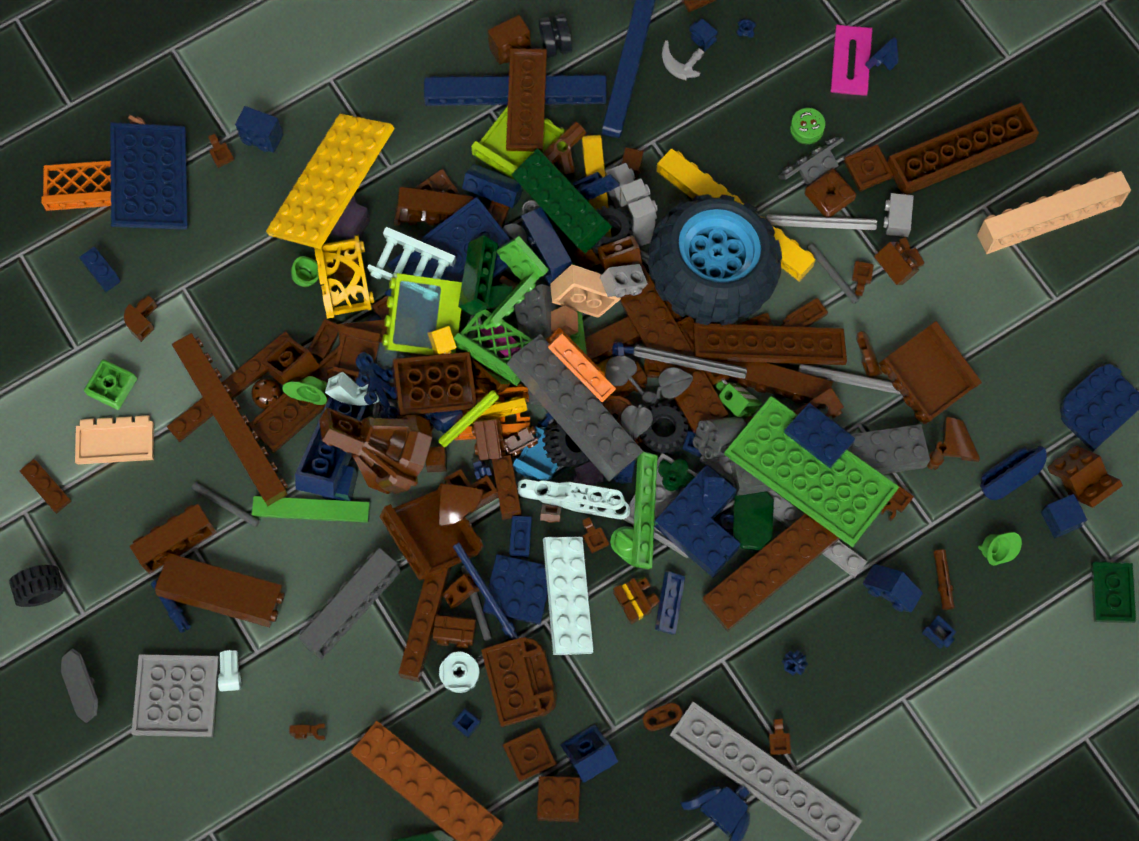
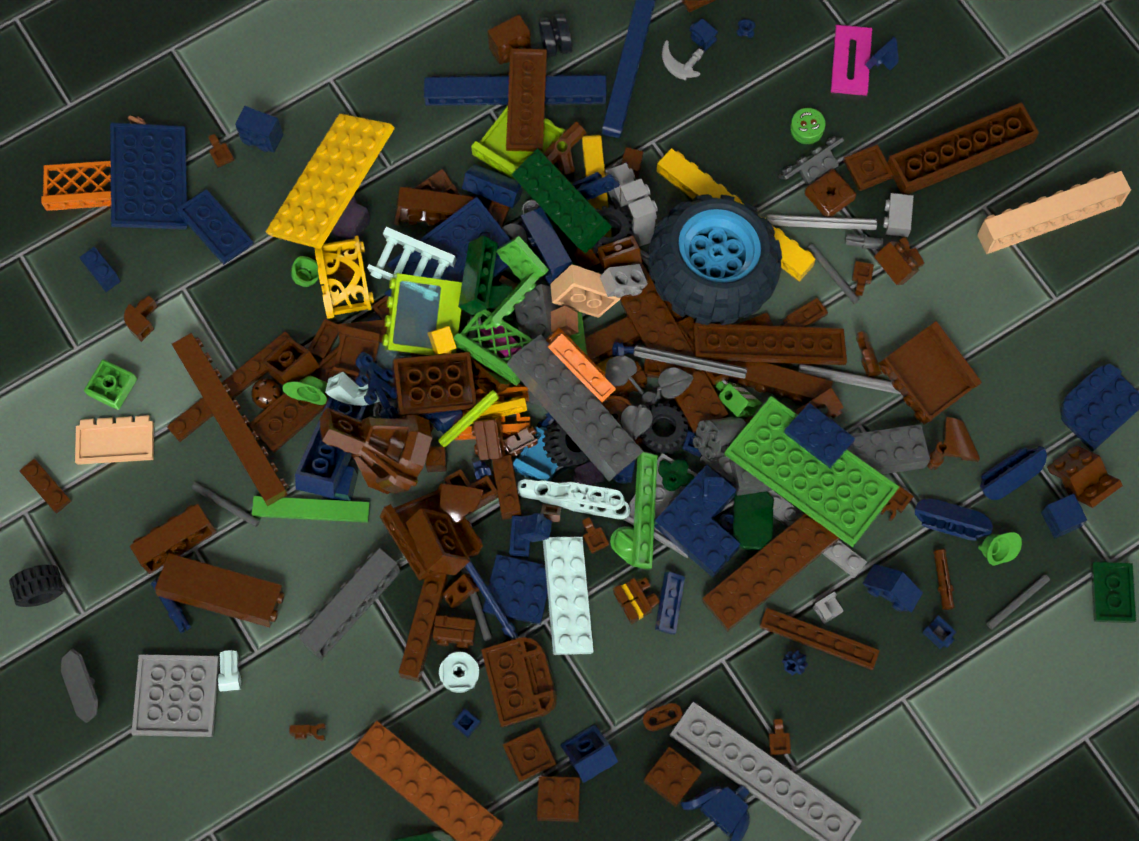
none -> dark blue plate [177,189,253,265]
none -> reddish brown brick [406,508,470,575]
none -> dark blue brick [519,513,552,542]
none -> reddish brown brick [644,747,702,807]
none -> reddish brown plate [759,608,880,670]
none -> light grey panel [813,592,843,624]
none -> dark grey axle [845,234,883,250]
none -> dark blue brick [915,499,993,541]
none -> dark grey bar [987,574,1050,629]

